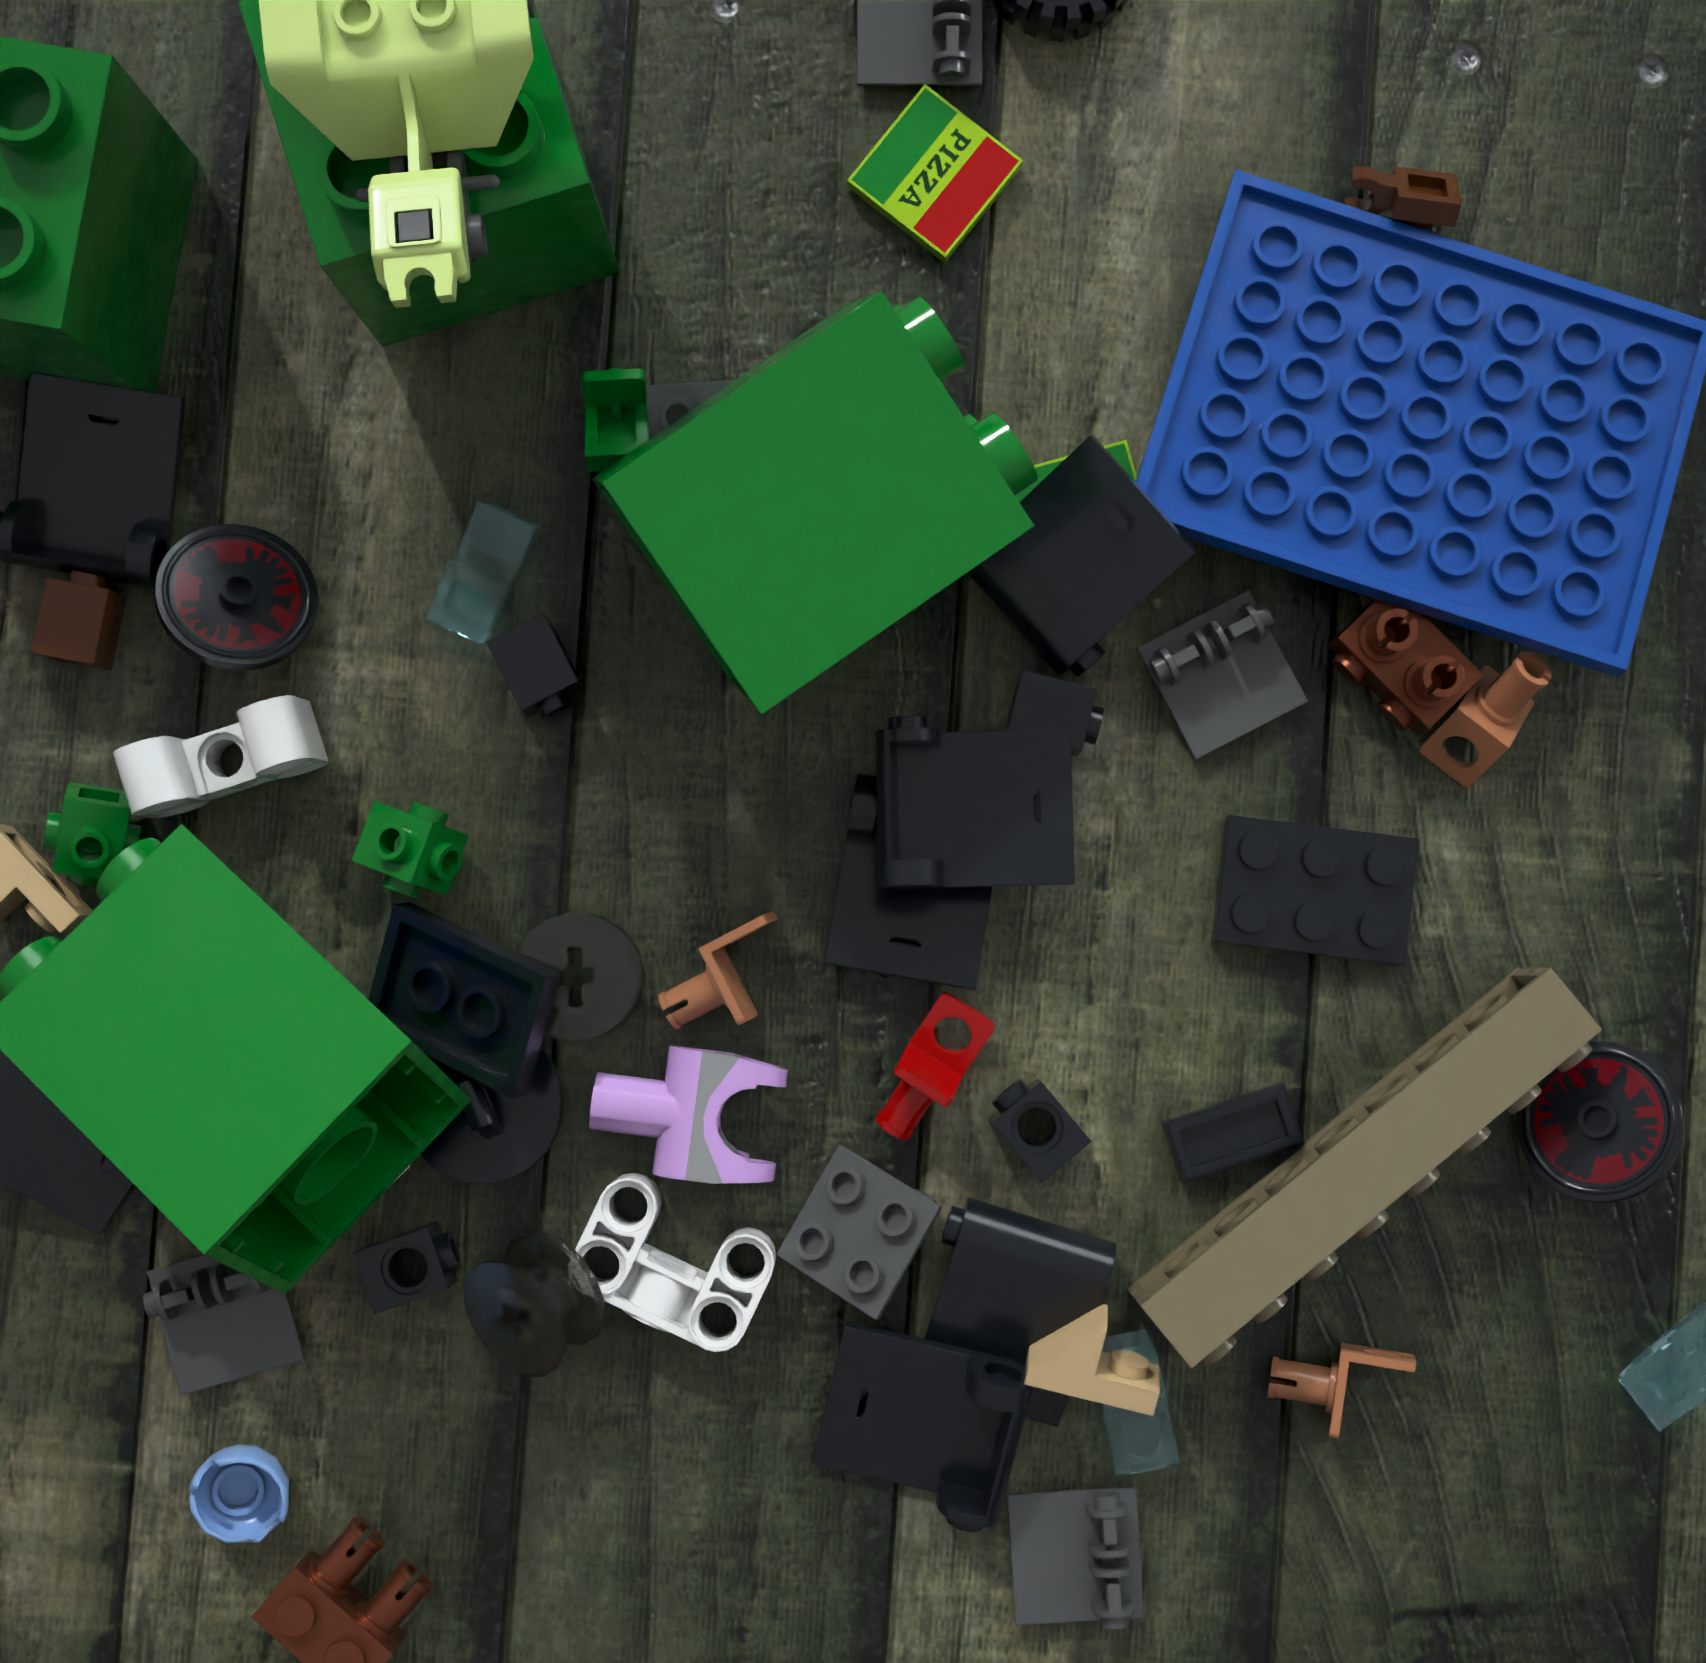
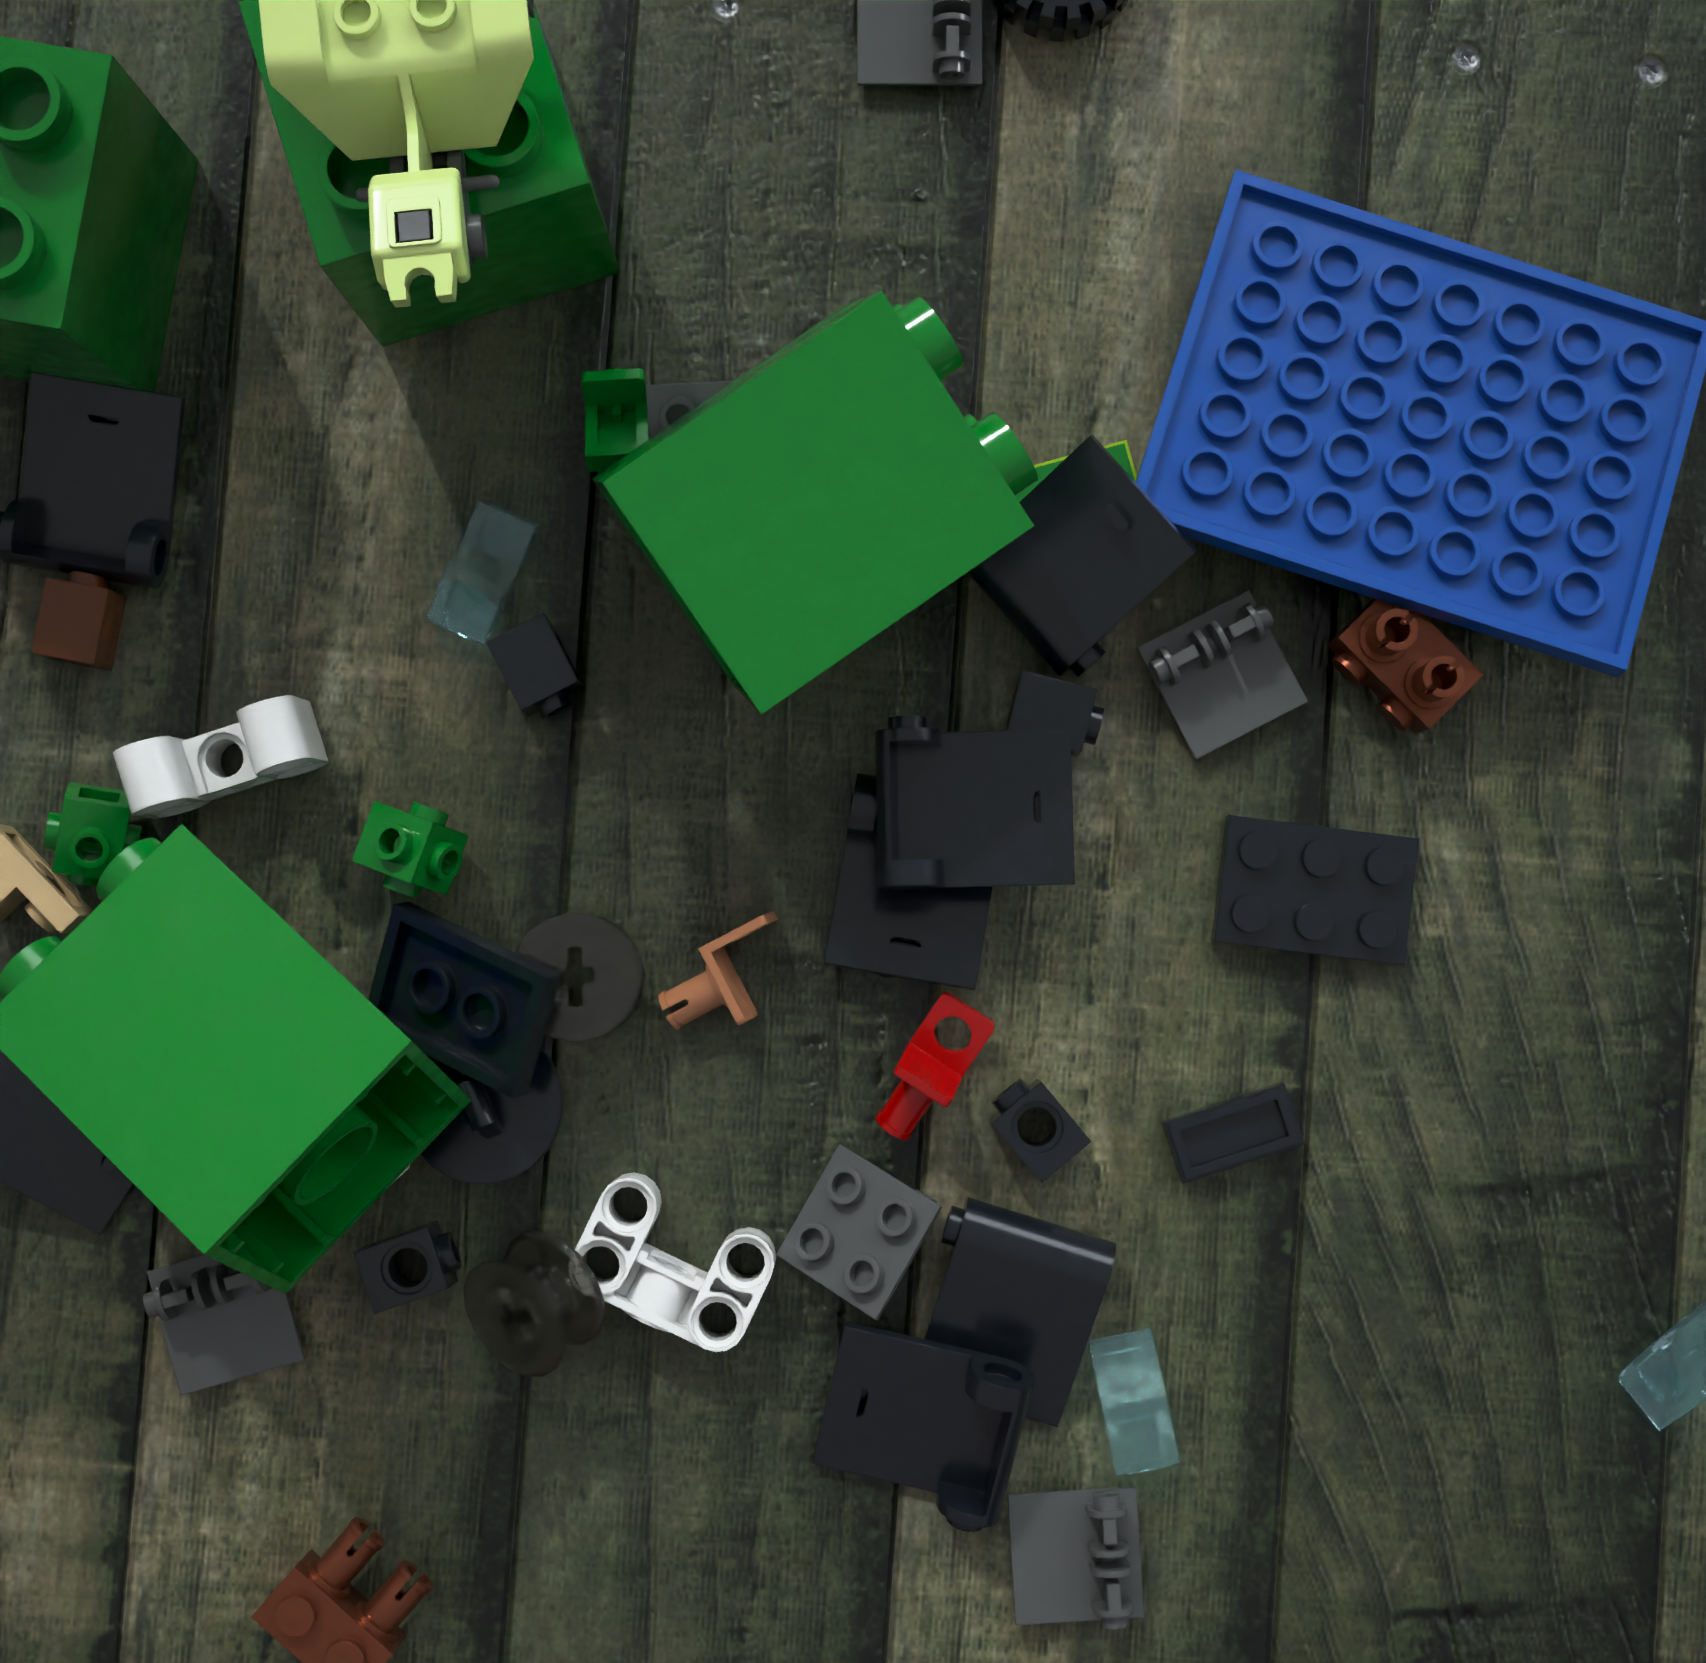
black shield [154,524,318,671] -> none
light blue hair [189,1444,289,1544] -> none
lavender connector [589,1046,789,1184] -> none
tile [847,84,1023,263] -> none
tan slope [1024,1304,1160,1416] -> none
dark tan brick [1127,968,1602,1369] -> none
nougat bracket [1267,1342,1417,1439] -> none
reddish brown plate [1343,166,1462,229] -> none
nougat bracket [1419,651,1552,787] -> none
black shield [1517,1041,1684,1203] -> none

